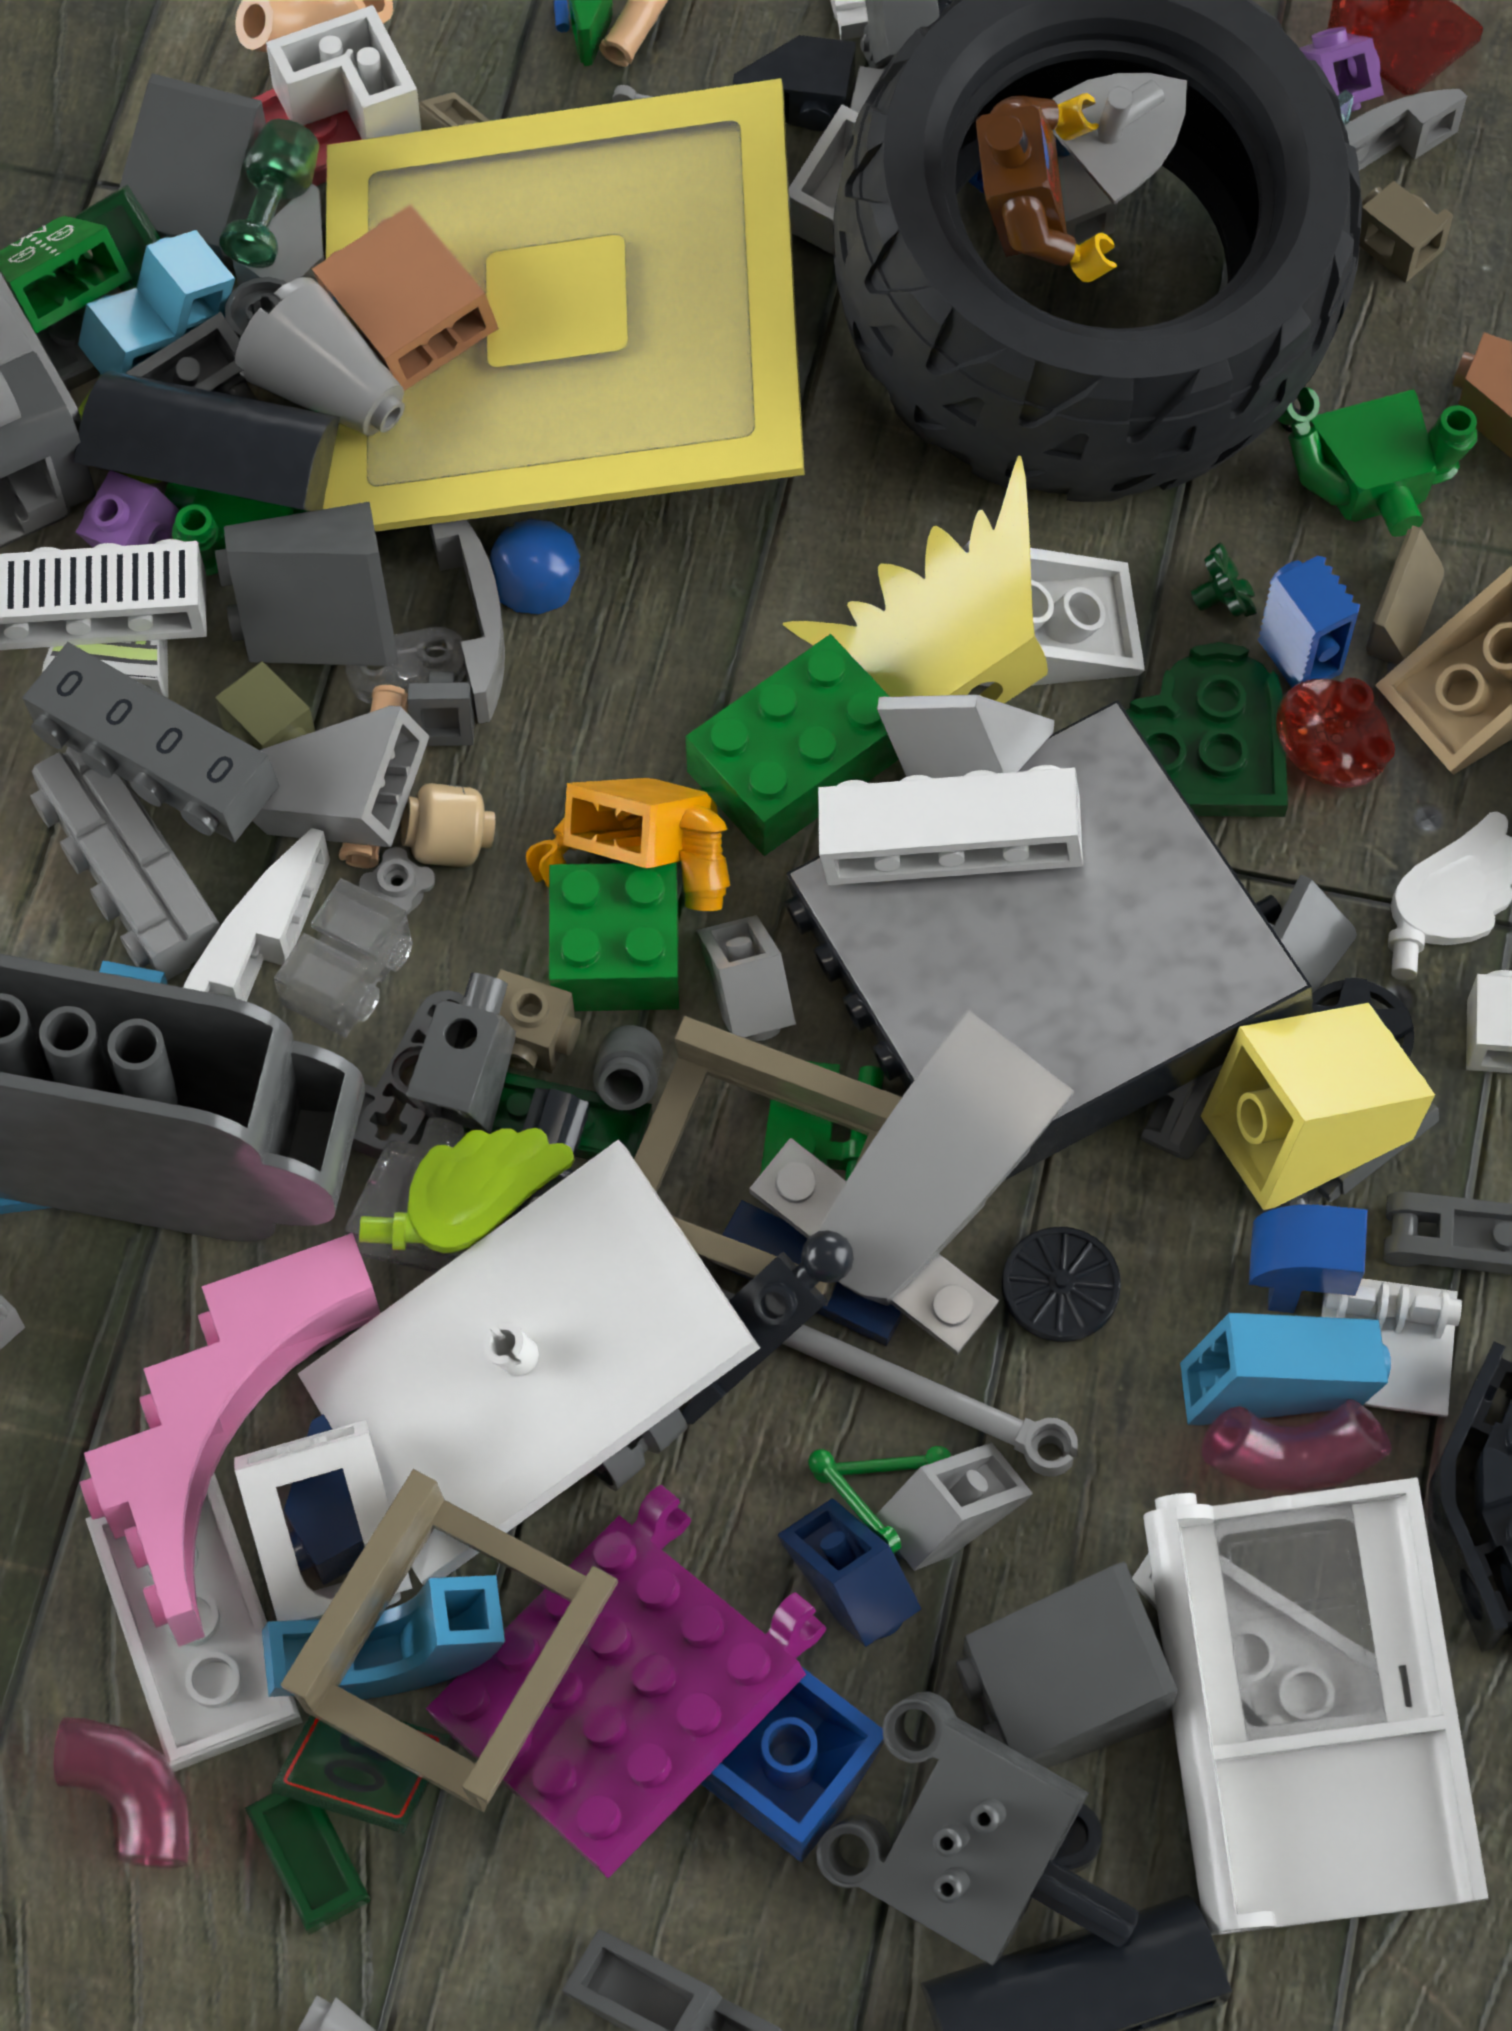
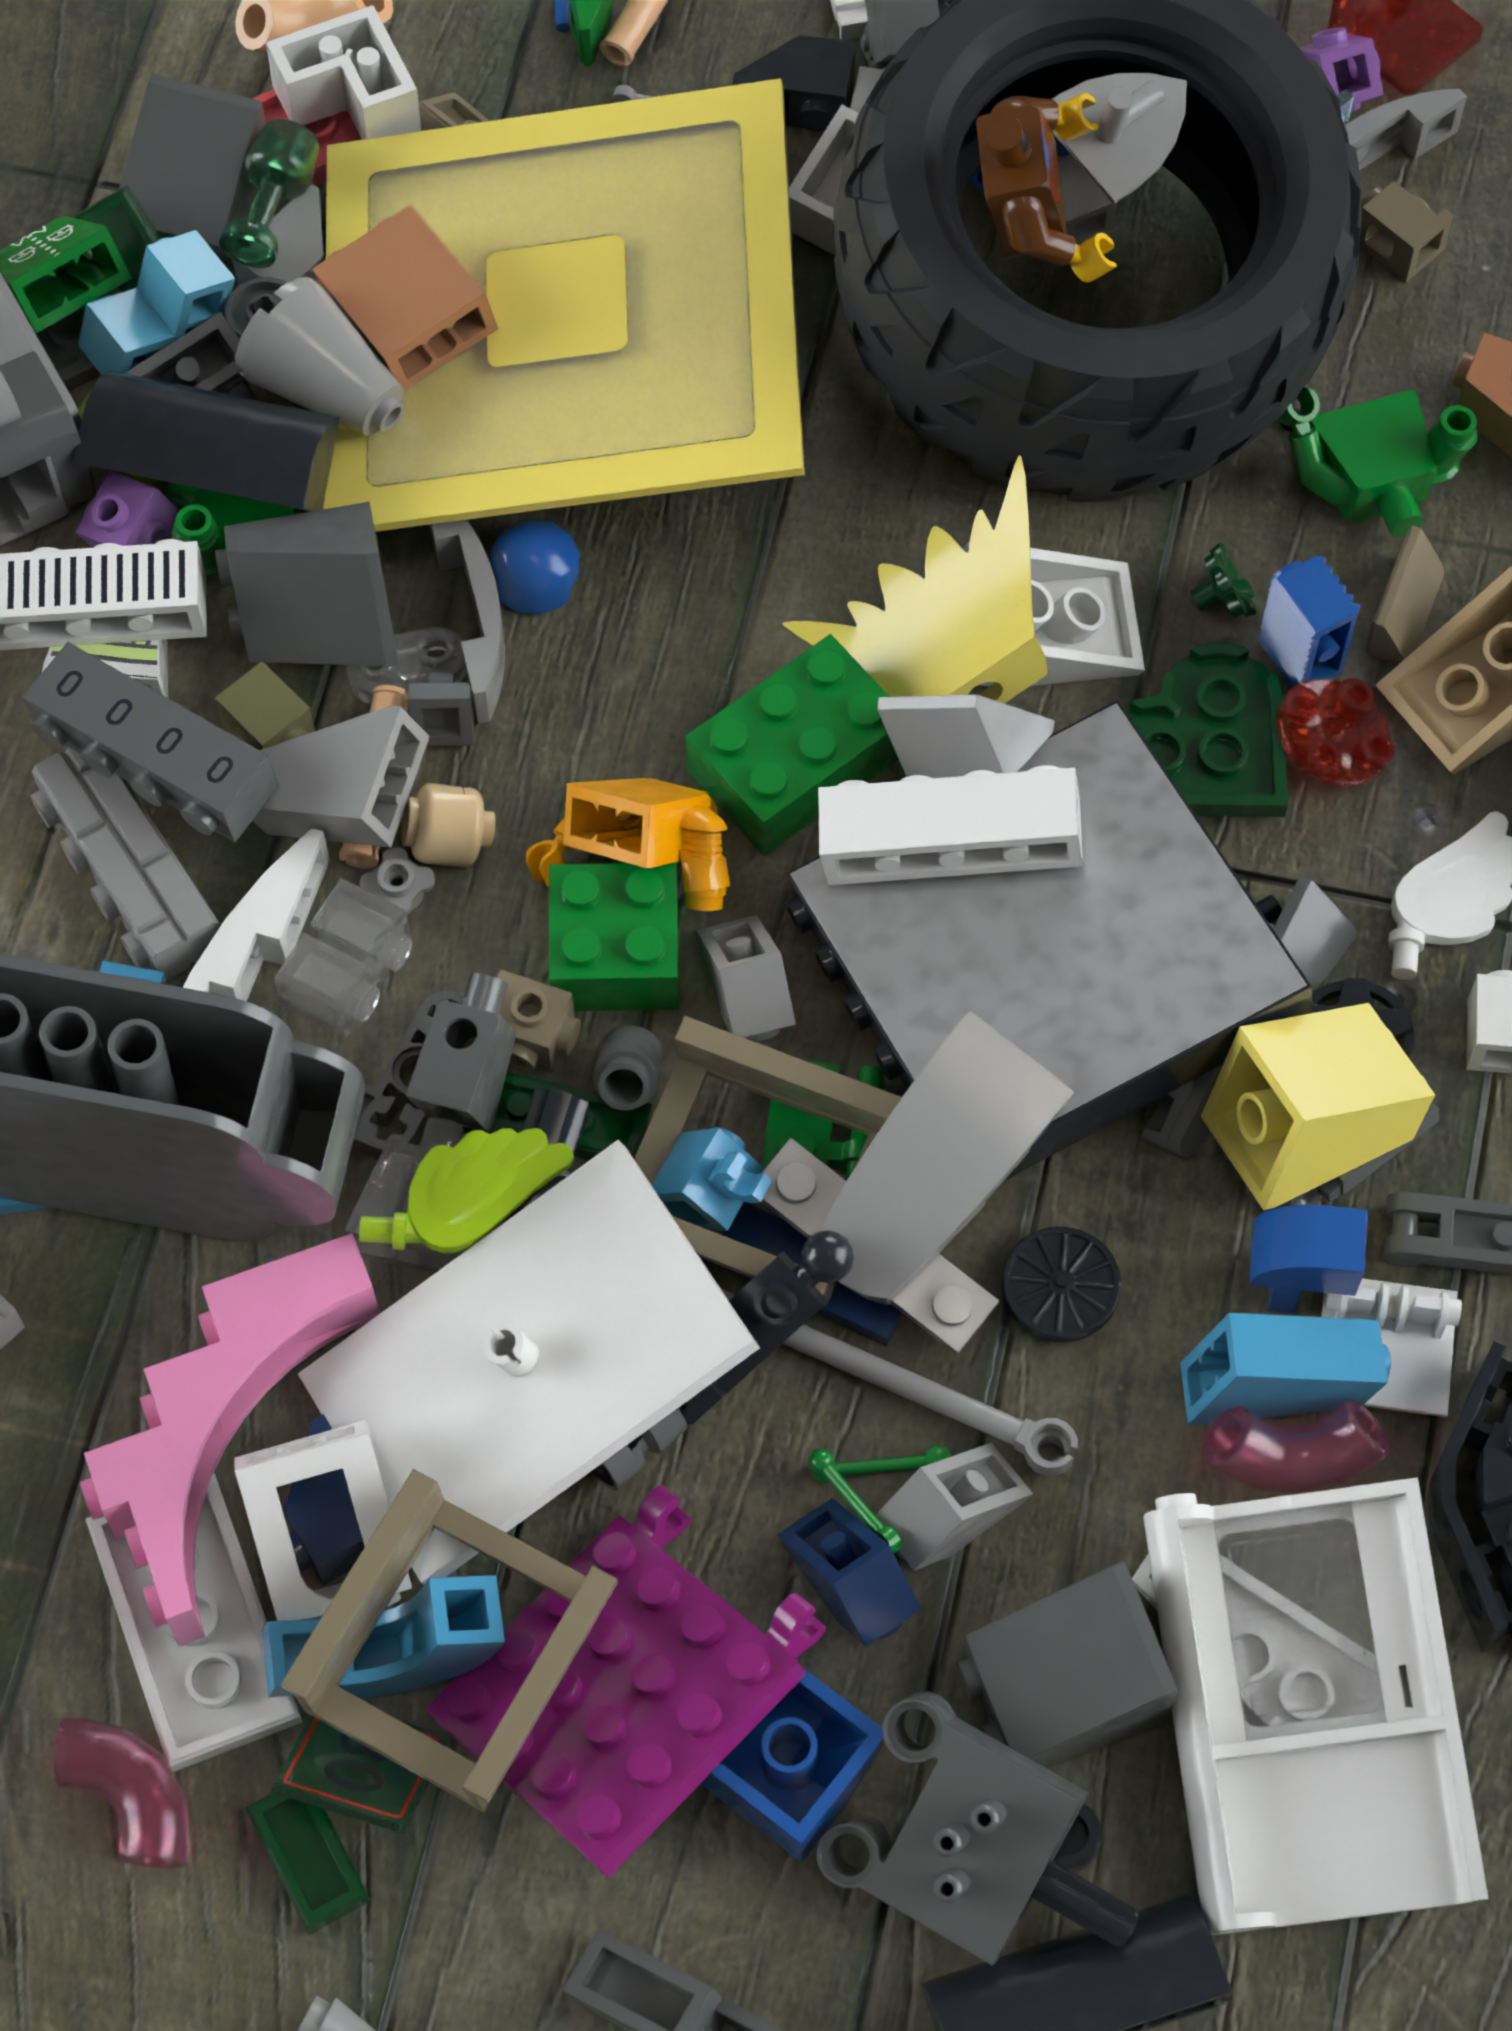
none -> dark azure brick [651,1127,773,1232]

